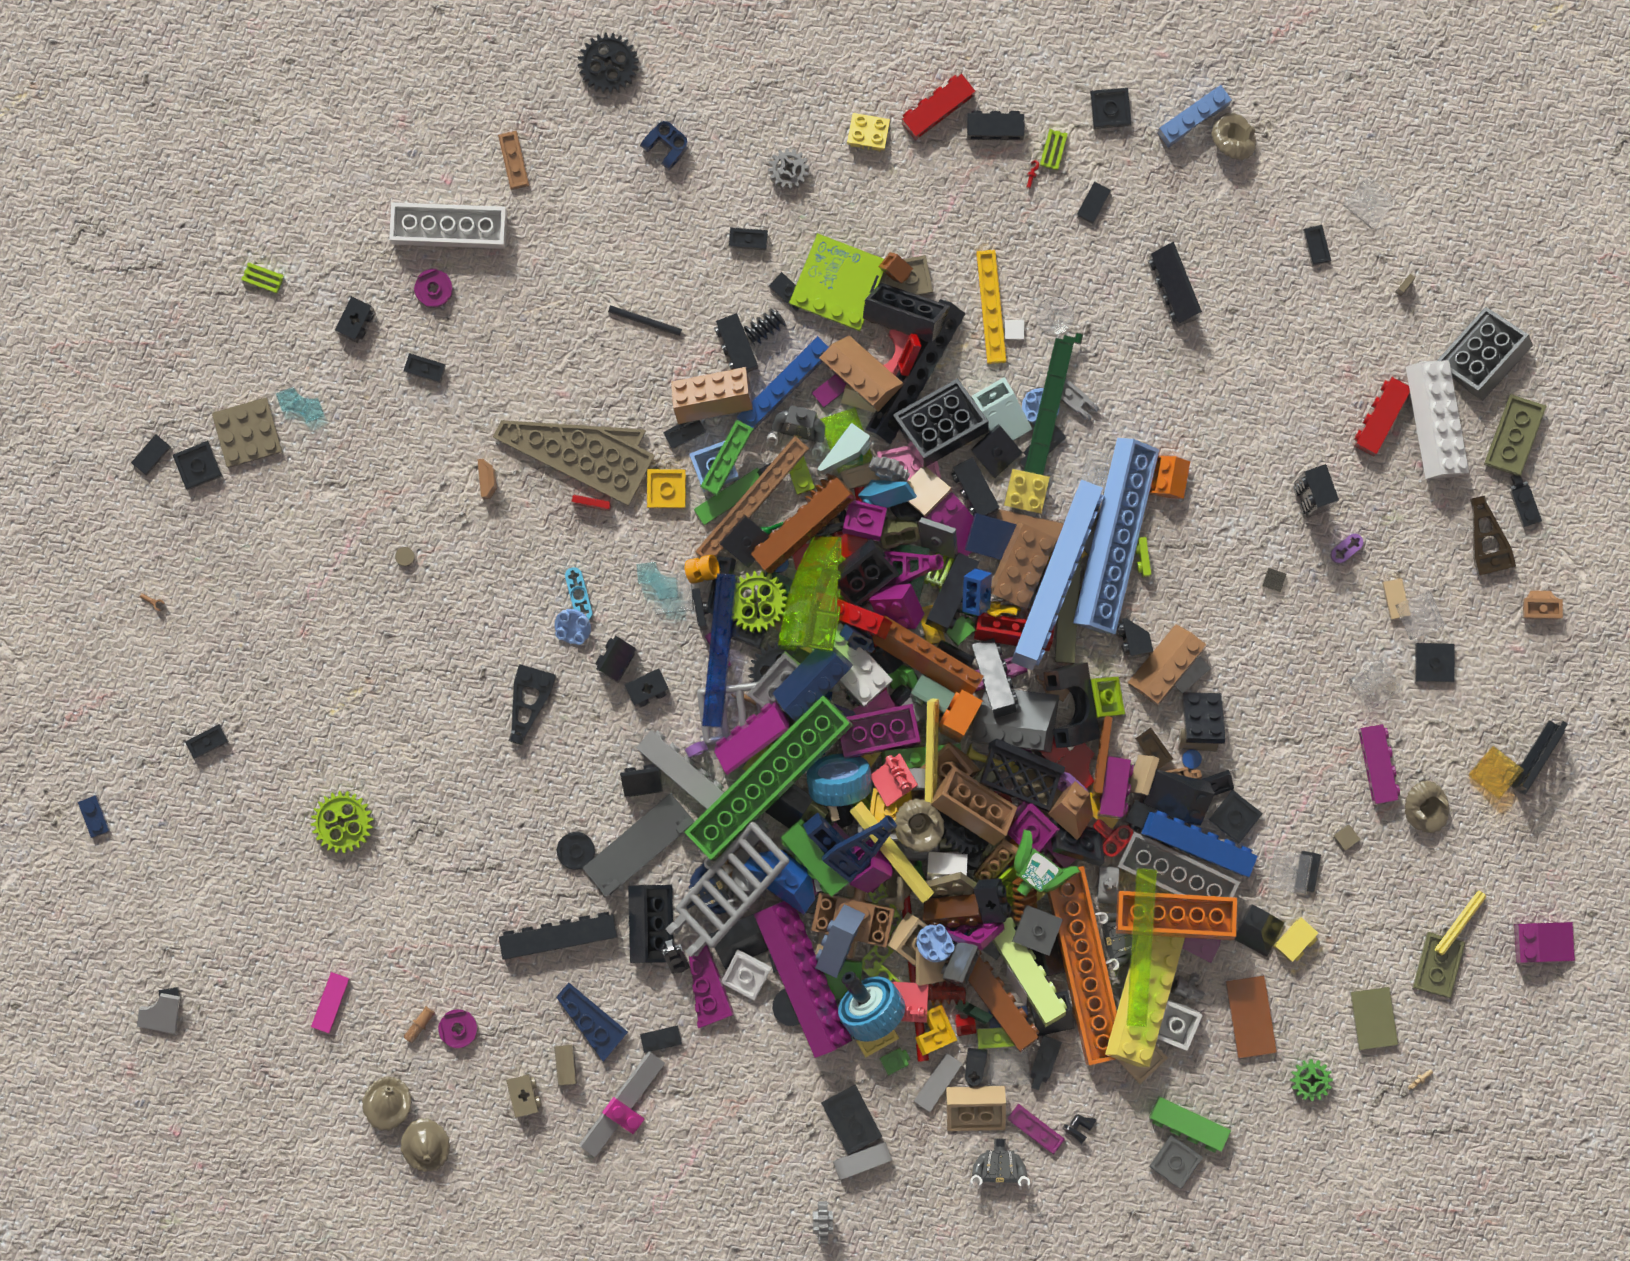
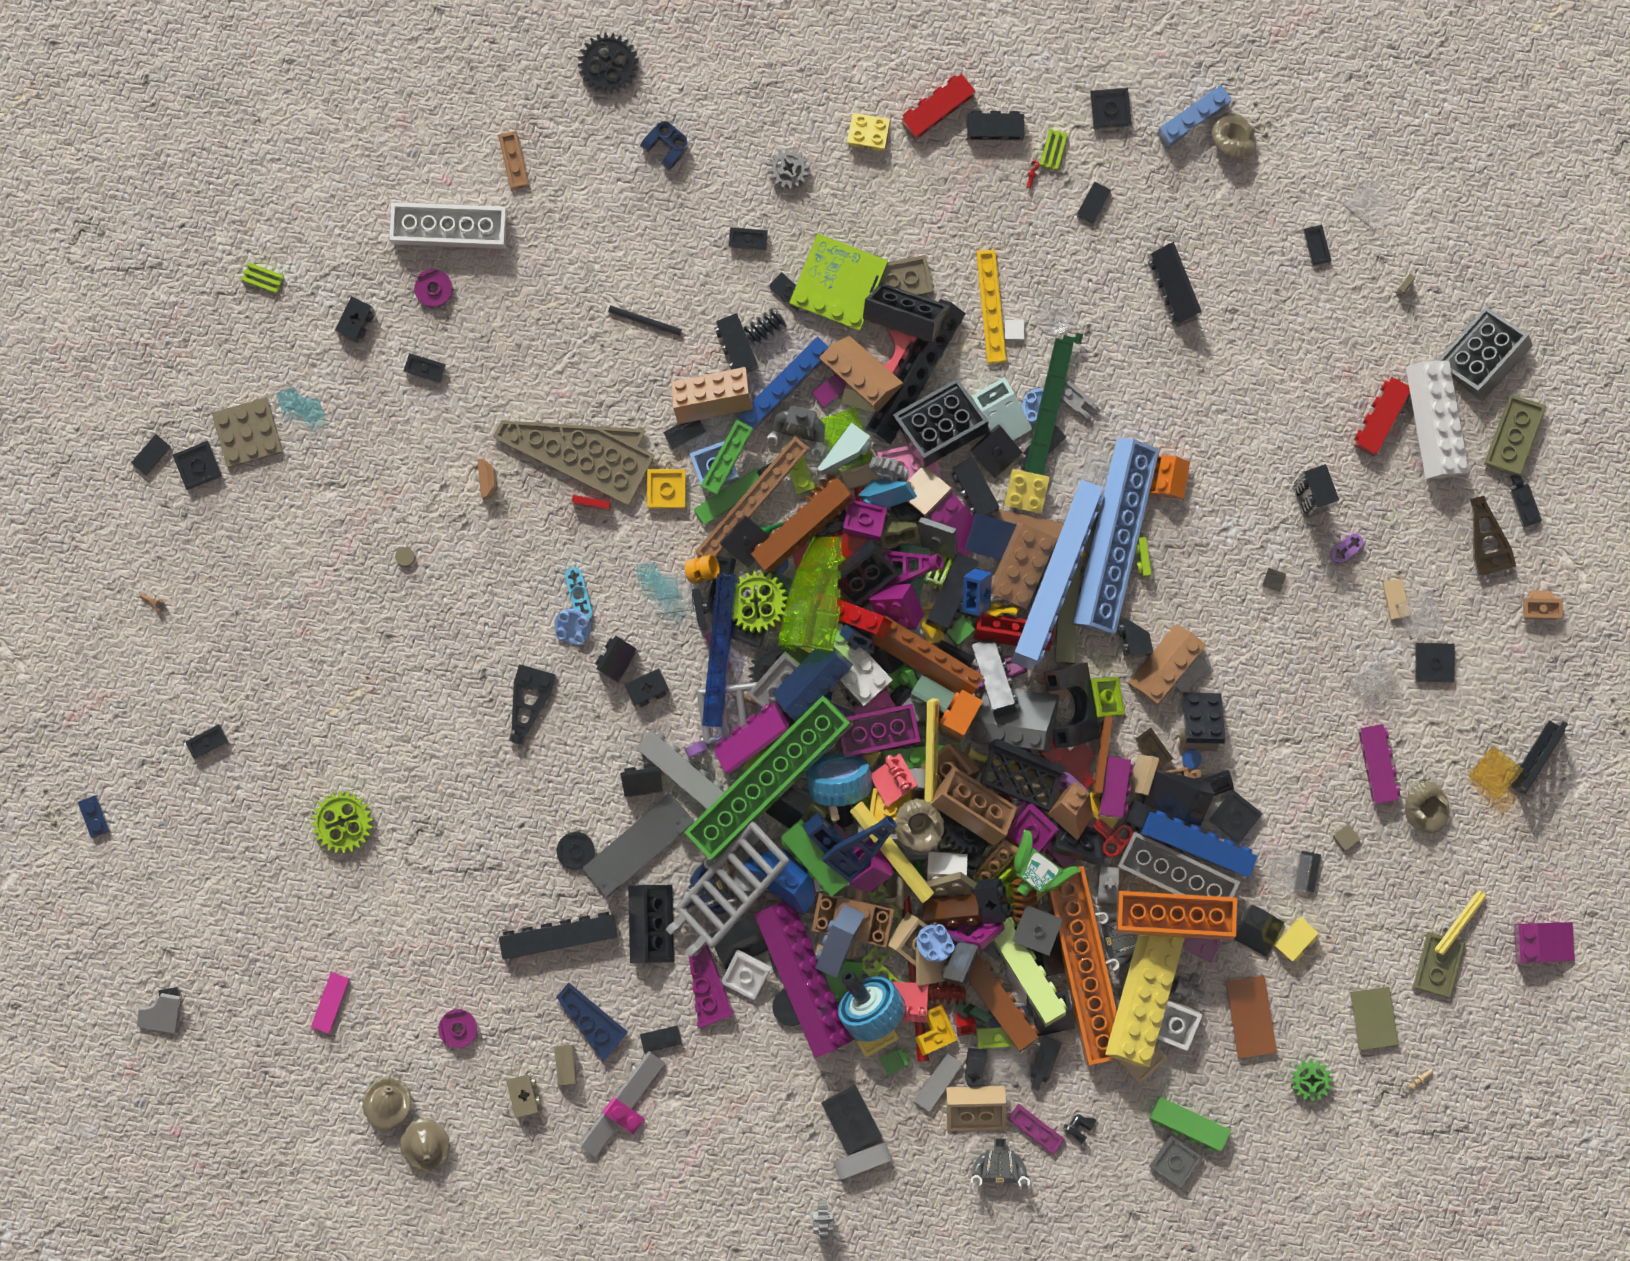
medium nougat axle [404,1006,435,1043] -> none
black hinge [662,939,690,974] -> none
dark orange brick [878,252,913,283] -> none
red tile [897,334,921,376] -> none
clear neon green tile [1126,868,1157,1027] -> none

